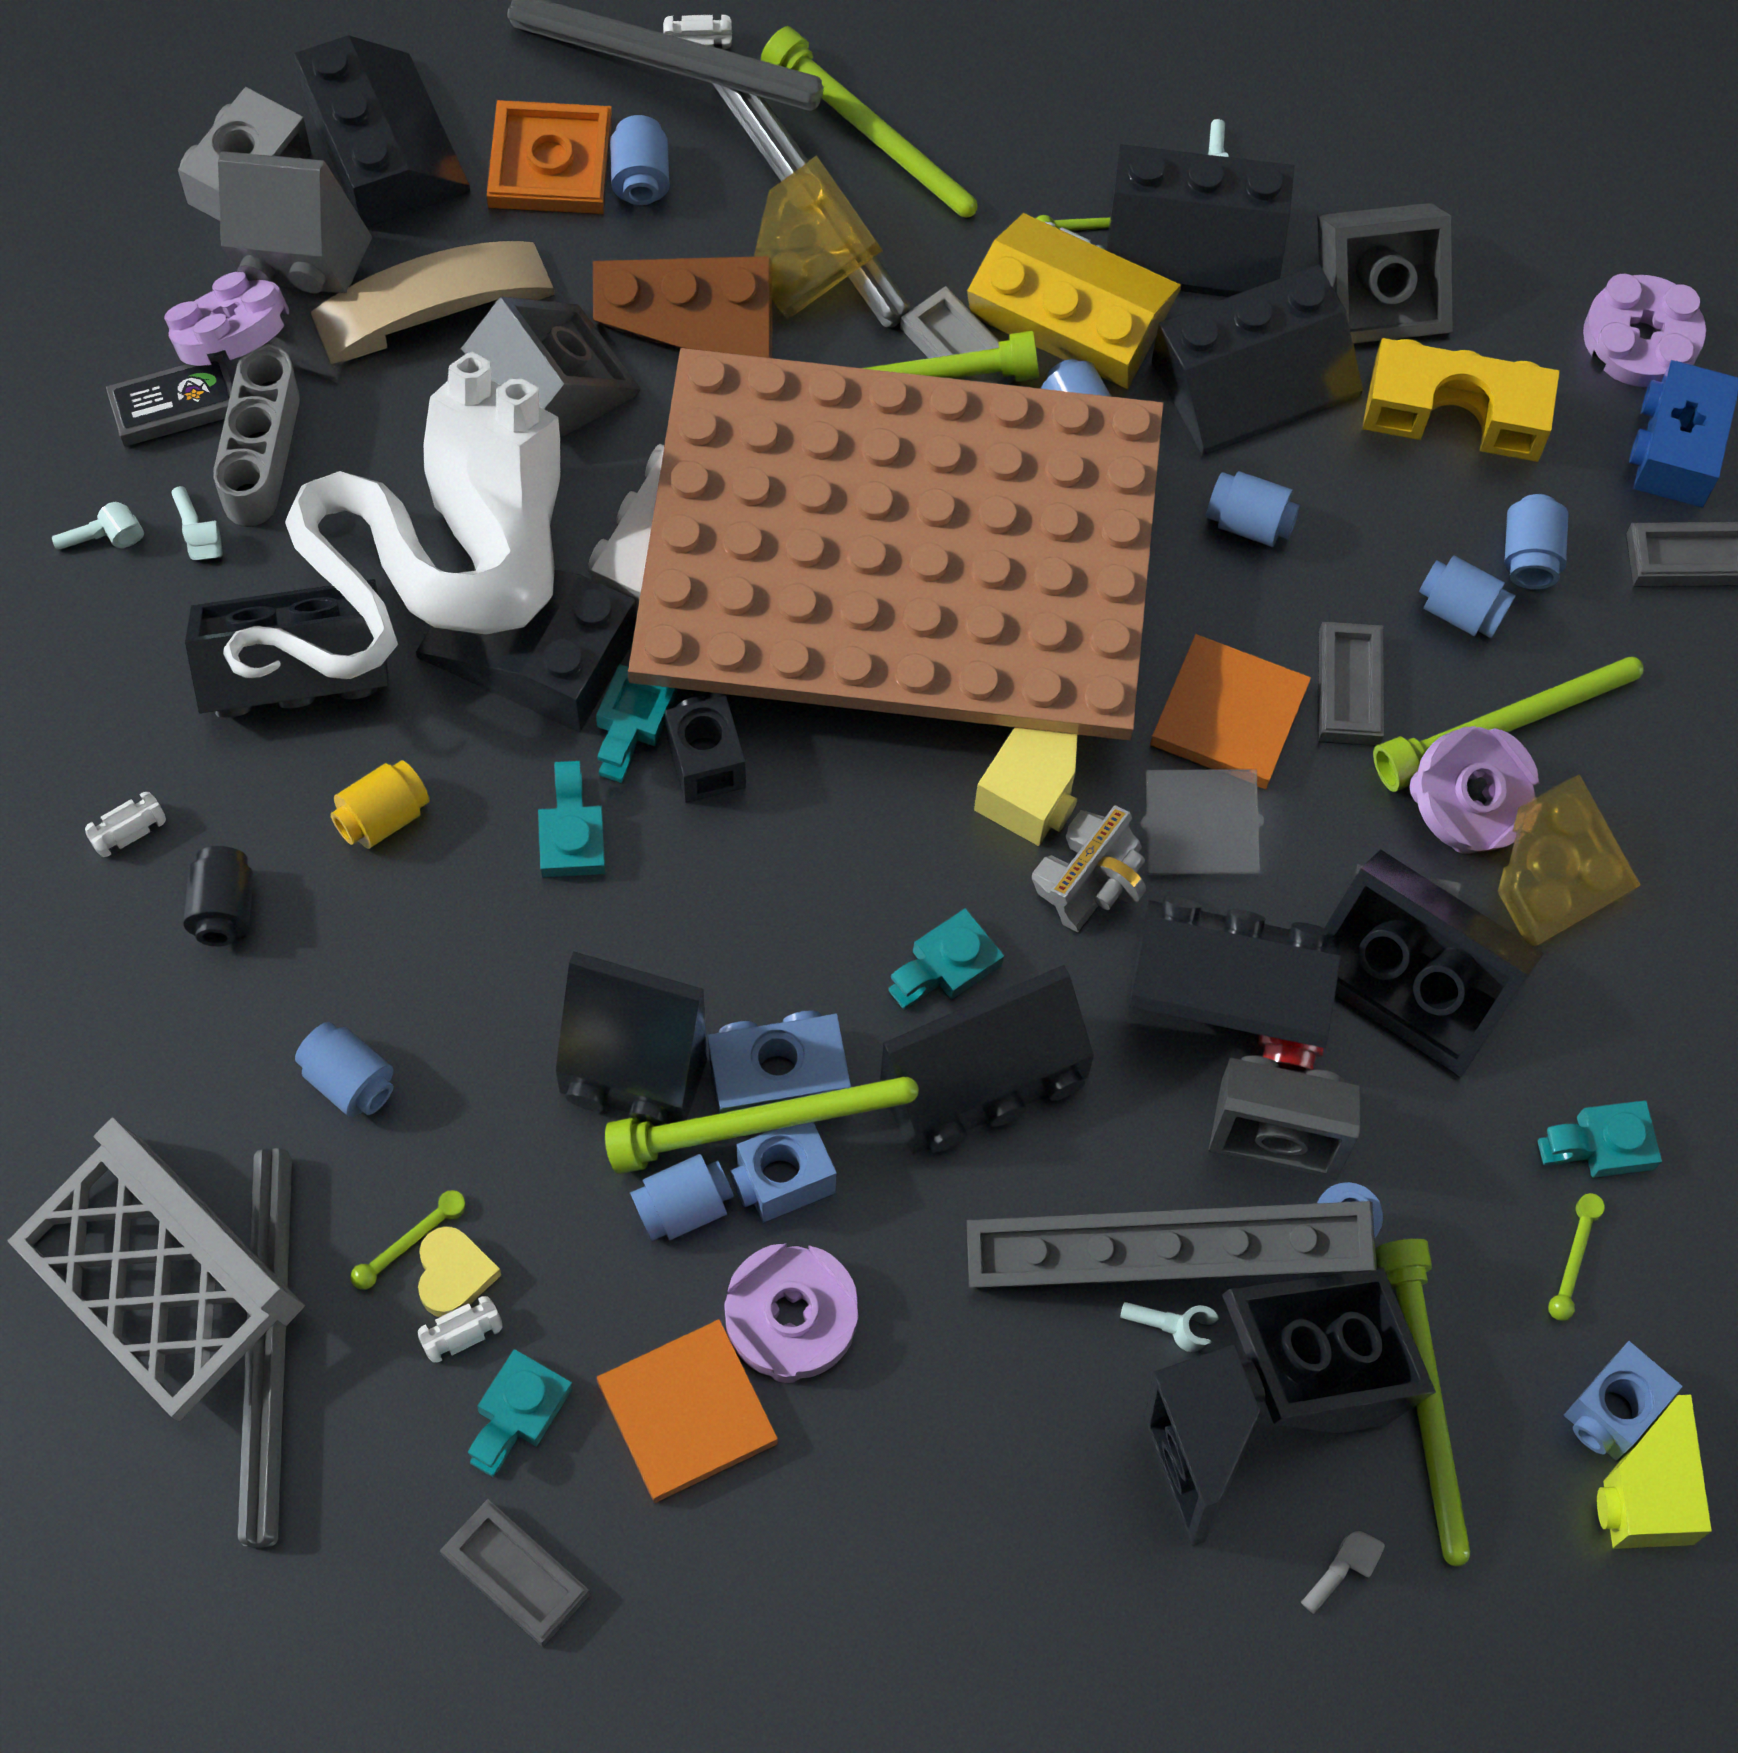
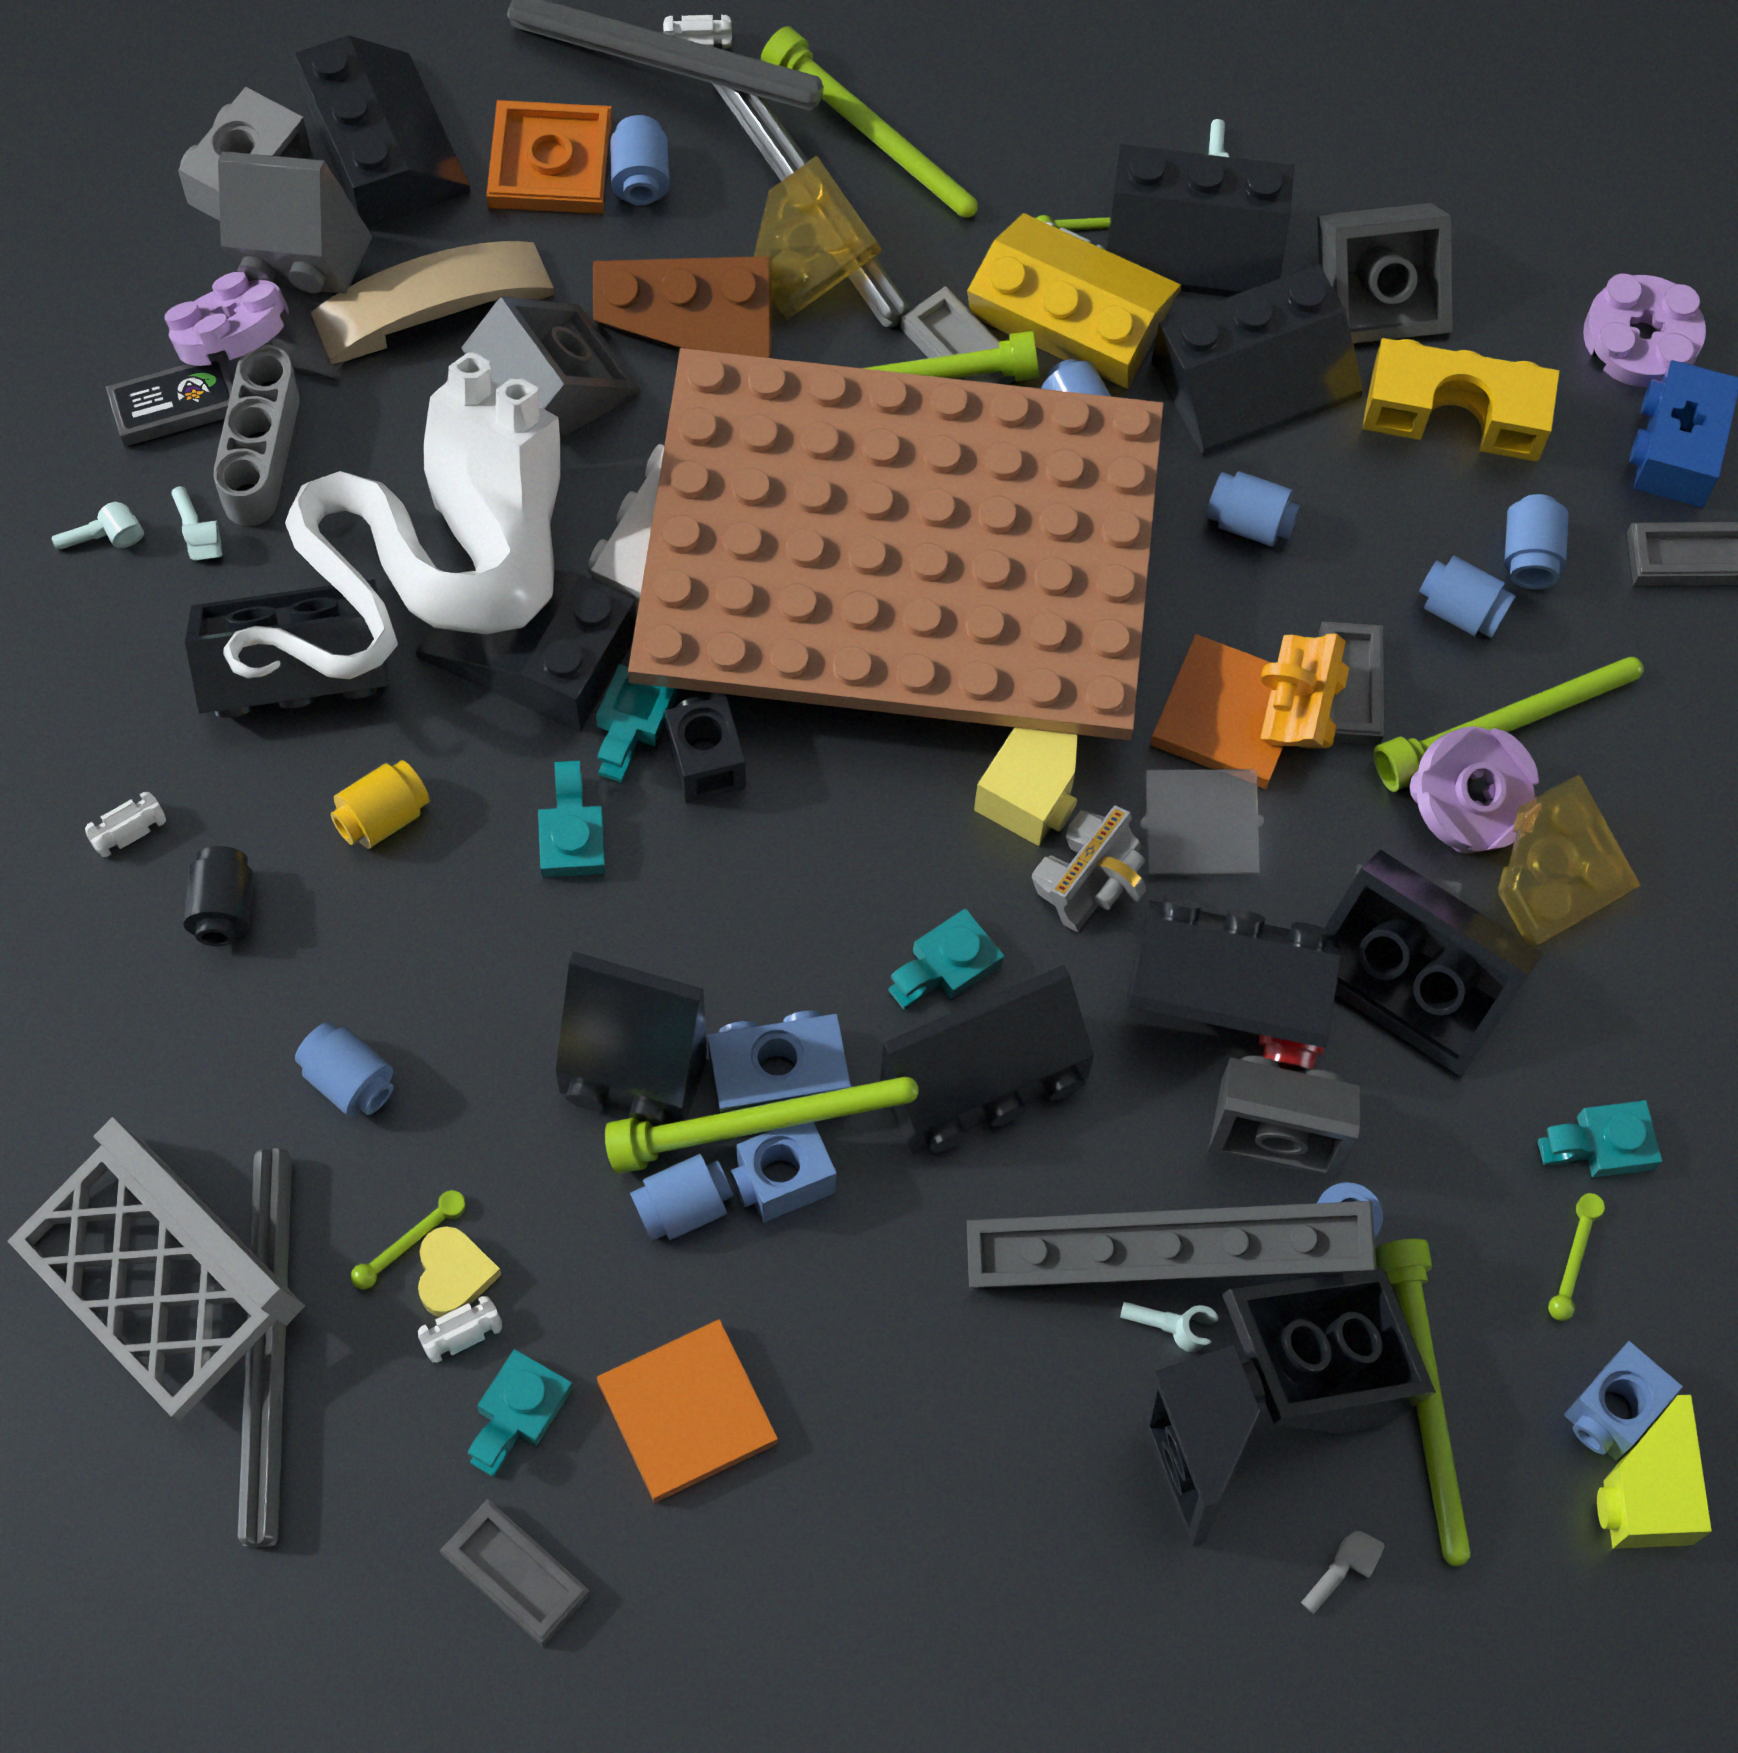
lavender plate [724,1243,858,1383] -> none
none -> light orange hips [1260,634,1350,748]

